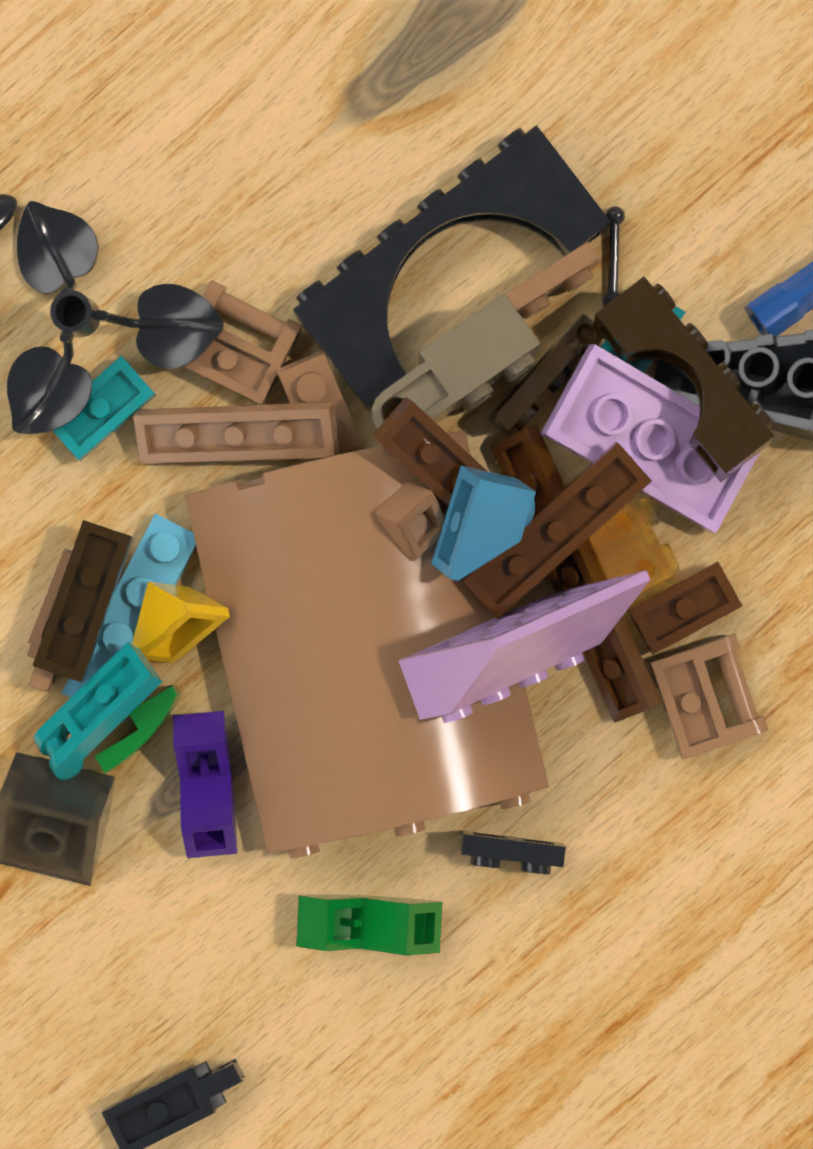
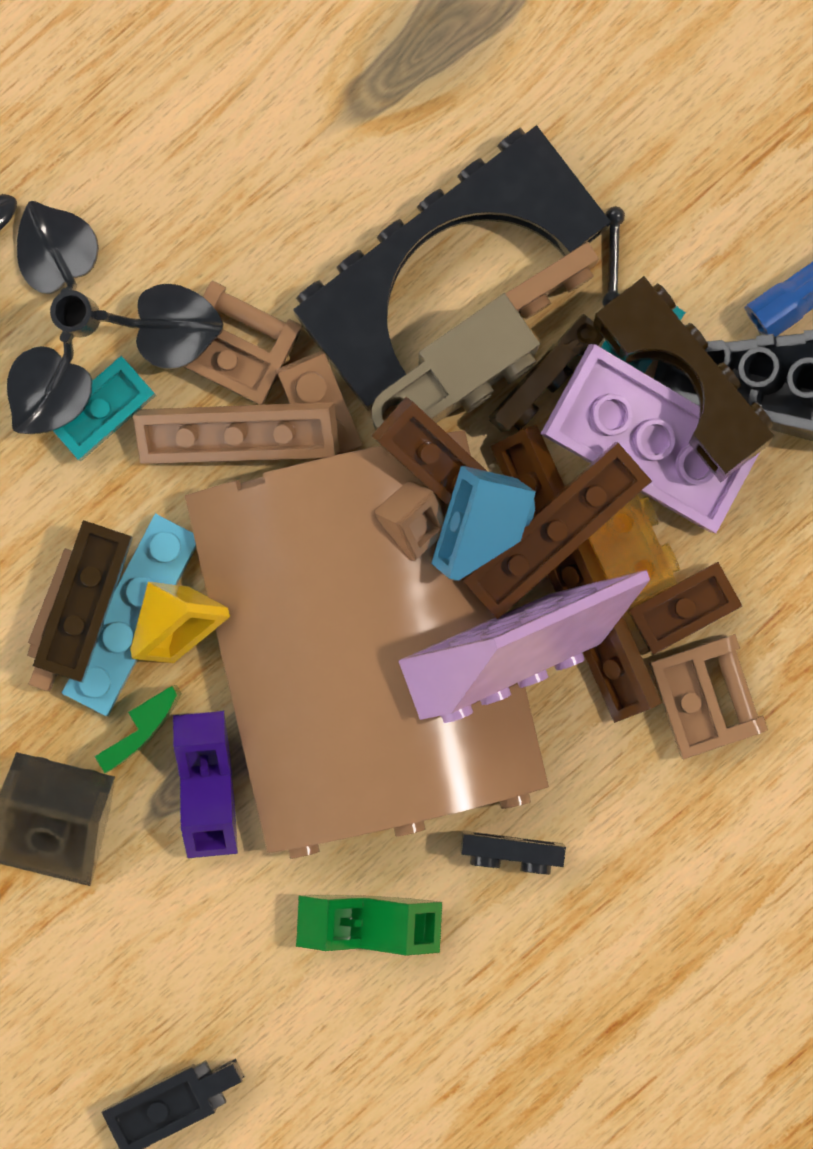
teal plate [33,642,163,780] -> none

